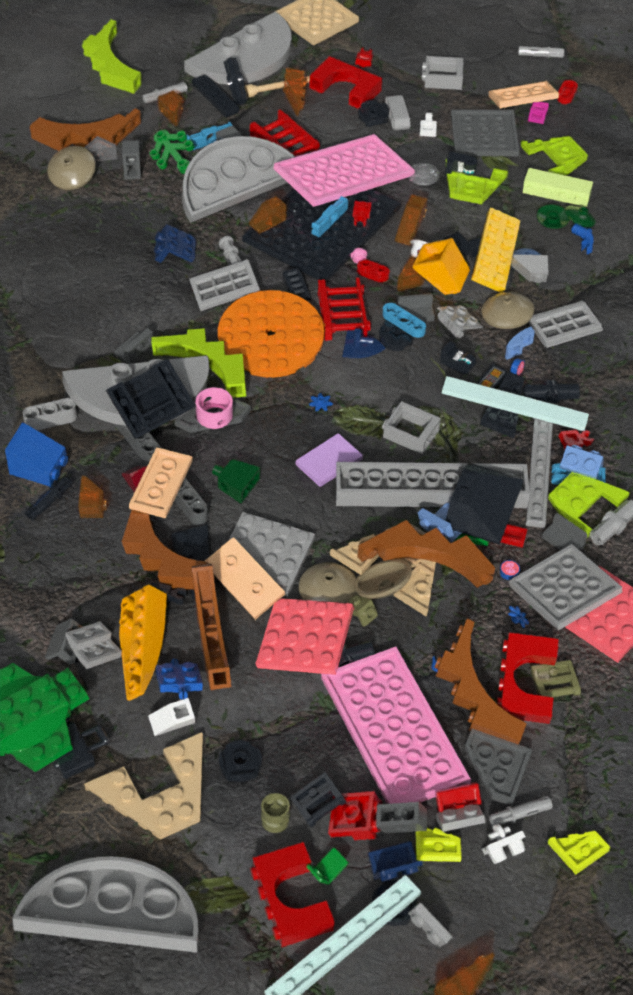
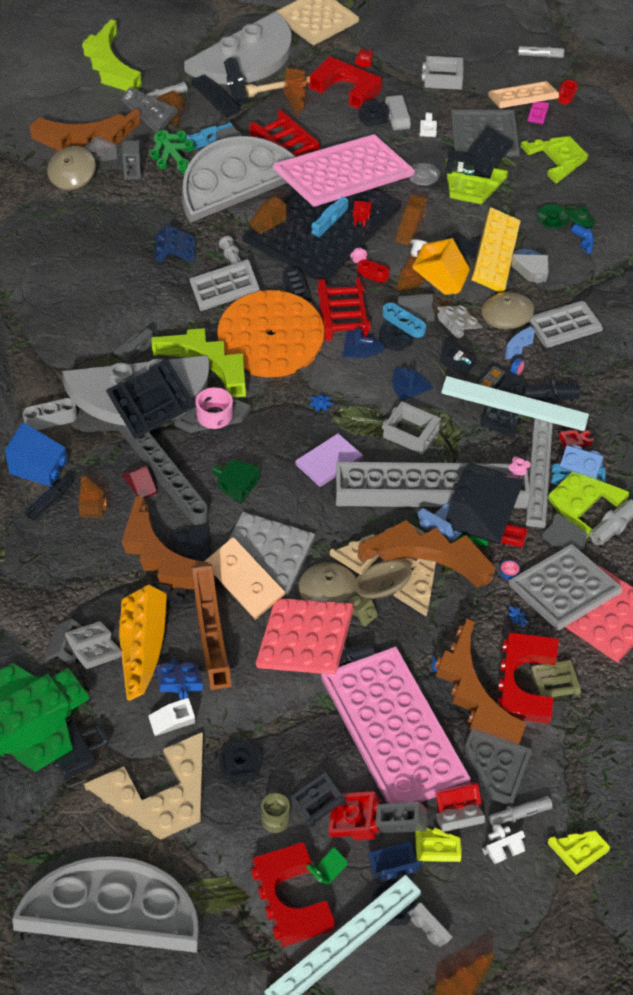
light nougat plate [129,447,193,518] -> none
yellowish green brick [523,168,593,207] -> none
none -> flat silver wing [120,87,179,133]
none -> dark blue shield [392,366,433,401]
none -> black plate [465,126,514,179]
none -> bright pink plate [508,457,531,476]

